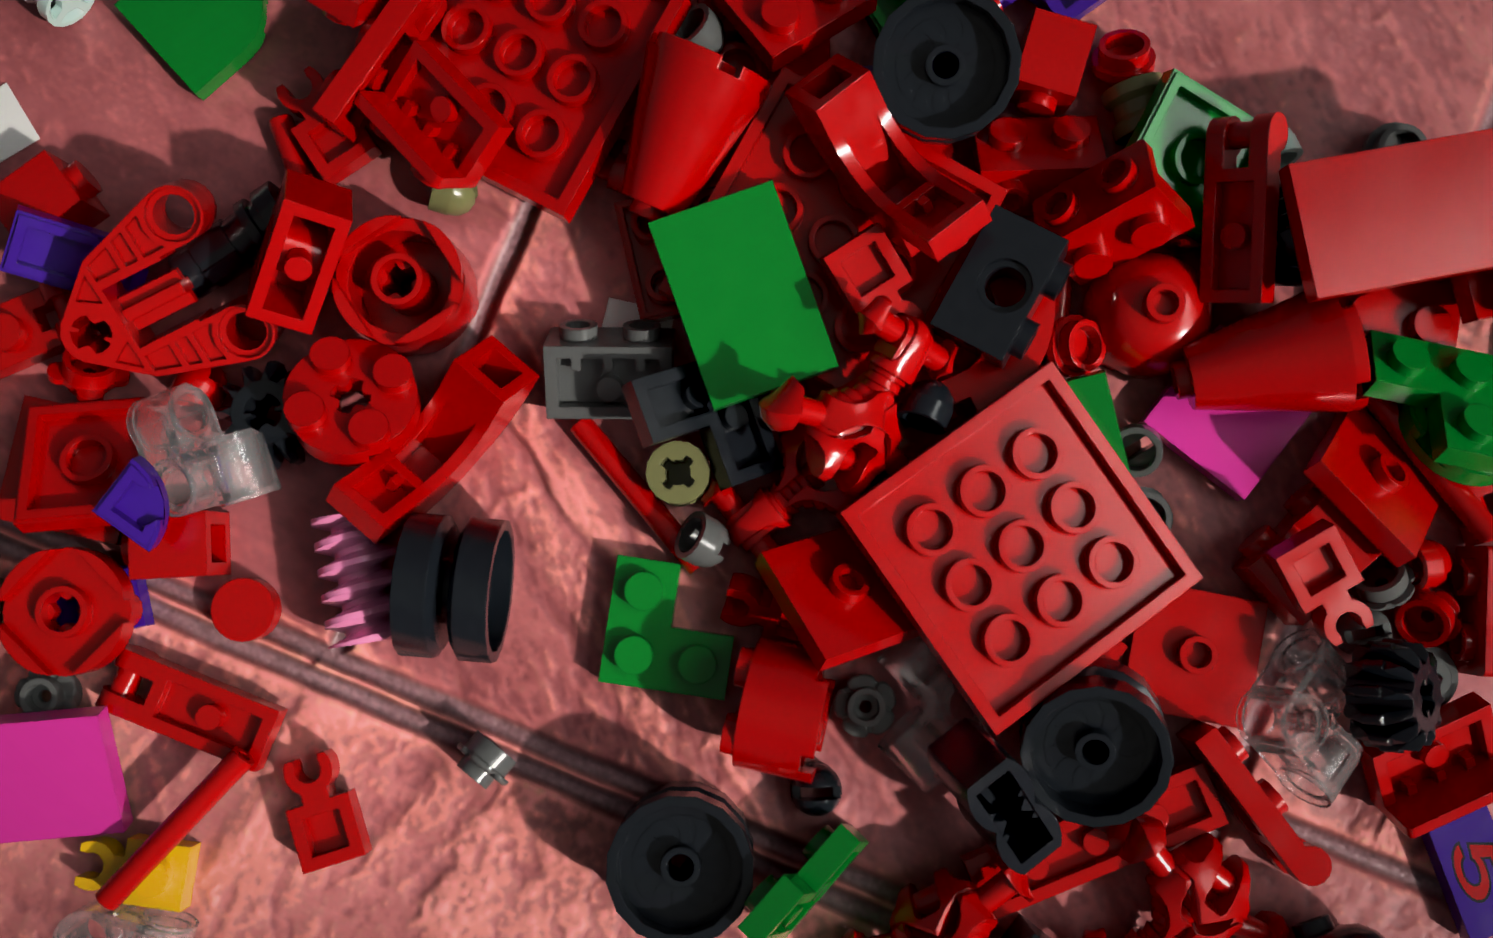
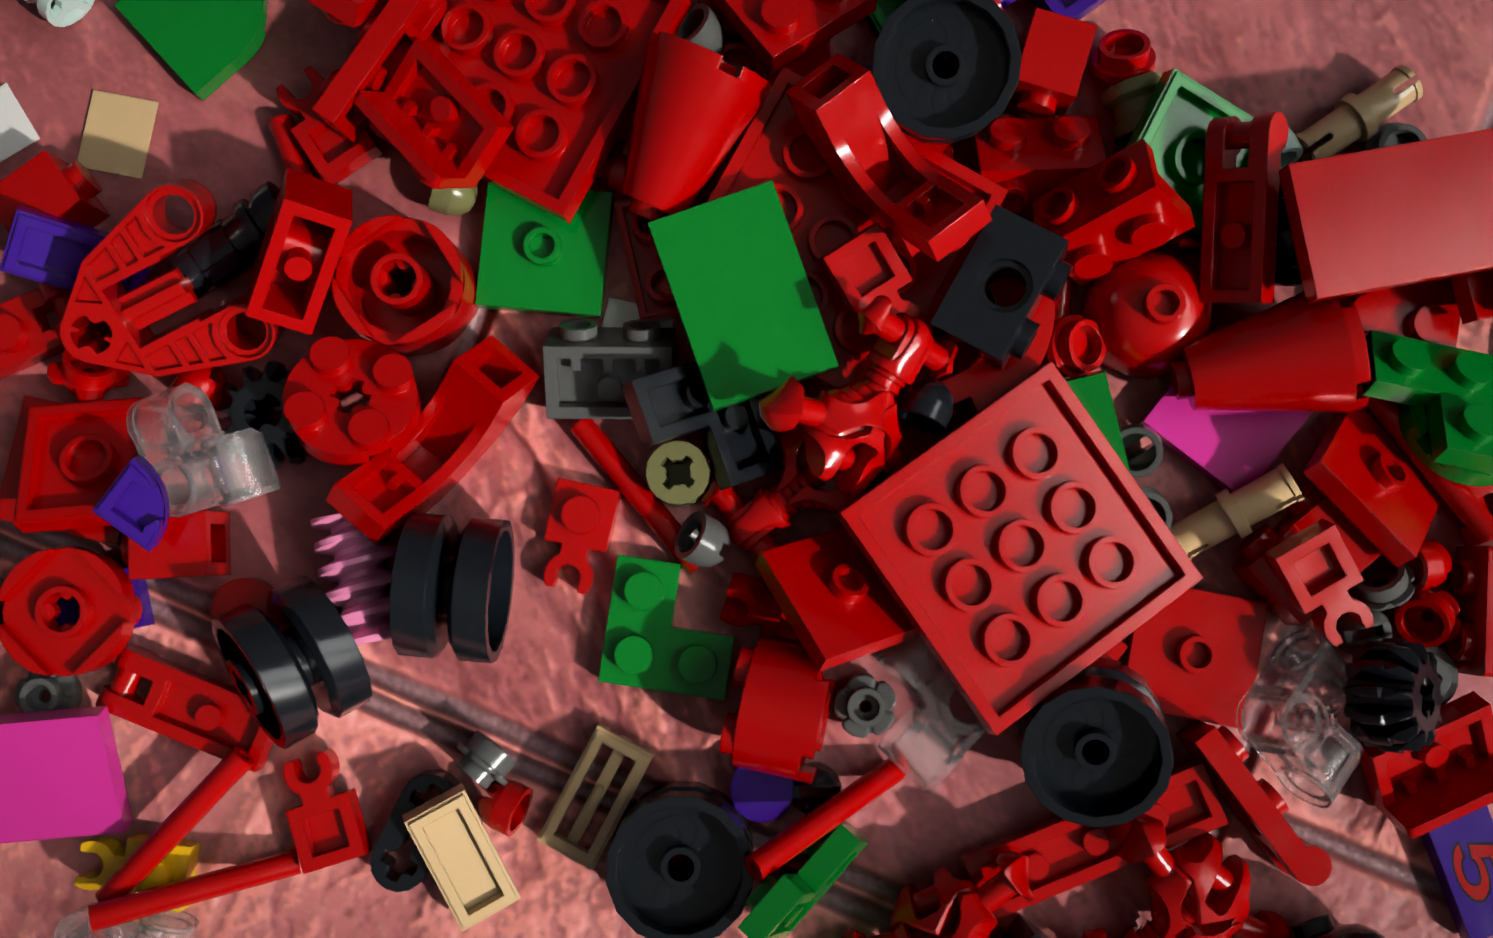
black brick [928,717,1062,875] -> none
none -> tan sticker [77,90,159,179]
none -> red piece [88,848,301,932]
none -> black wheel [212,576,372,750]
none -> black beam [370,769,459,892]
none -> tan tile [402,783,521,932]
none -> green plate [475,183,615,319]
none -> red hinge [477,779,533,837]
none -> tan tile [537,723,655,870]
none -> red plate [544,478,622,594]
none -> dark purple tile [730,767,794,822]
none -> red piece [744,757,905,881]
none -> tan pin [1170,463,1305,560]
none -> tan pin [1295,65,1423,162]

